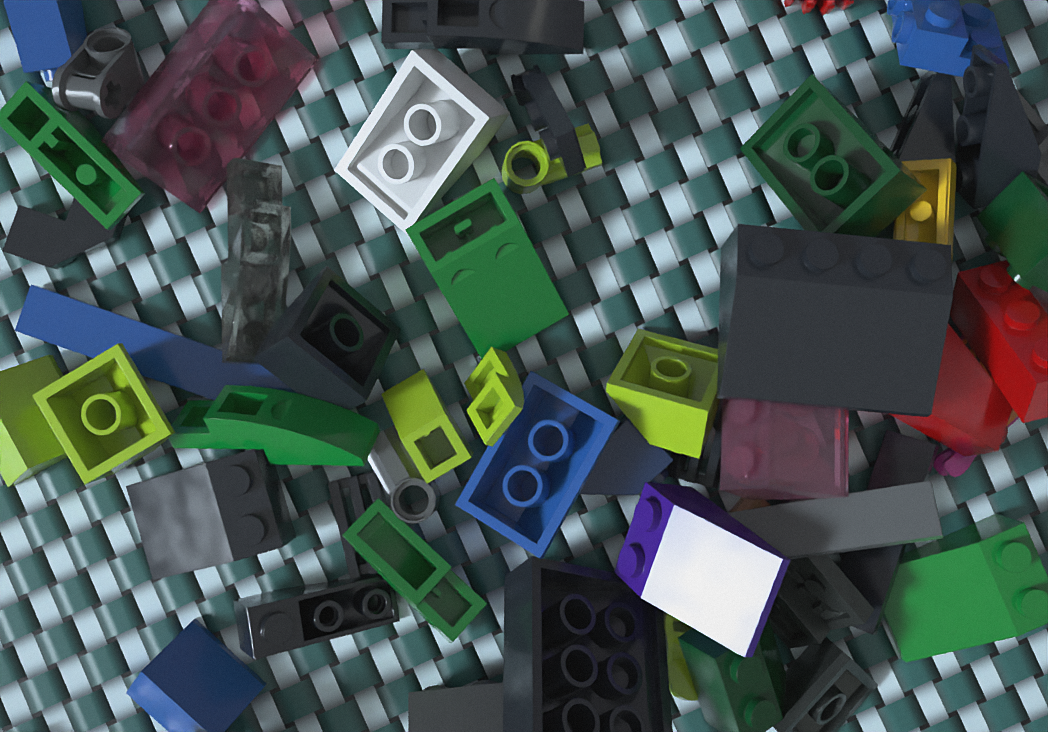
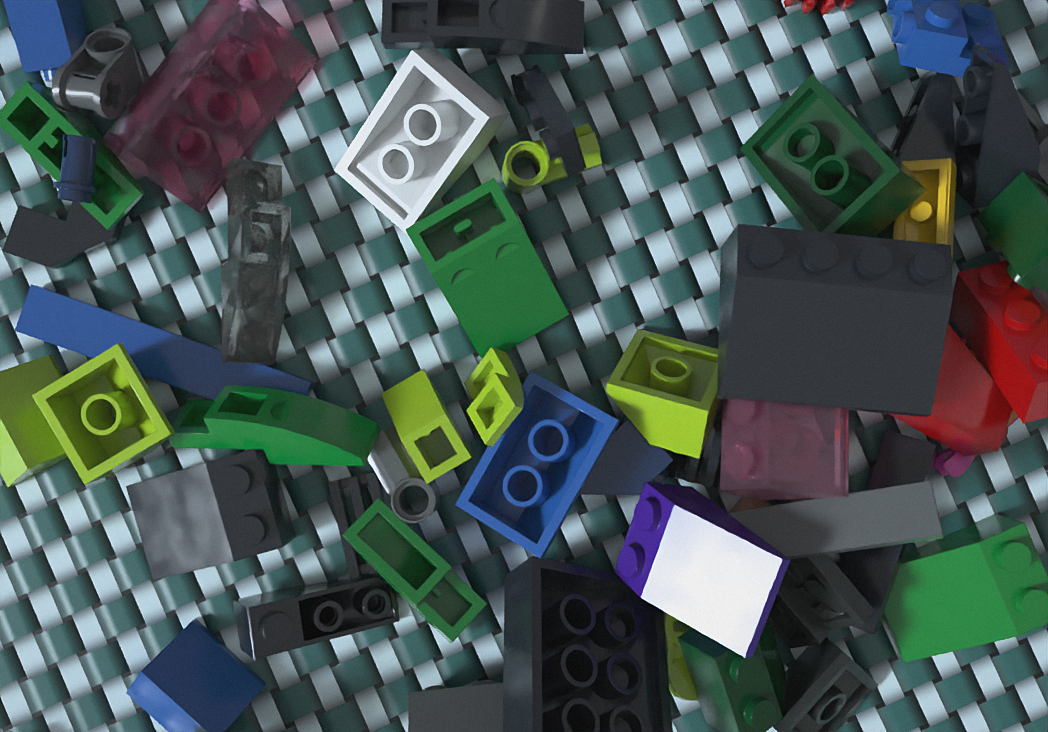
black slope [253,266,401,410] -> none
none -> dark blue pin [53,134,100,204]

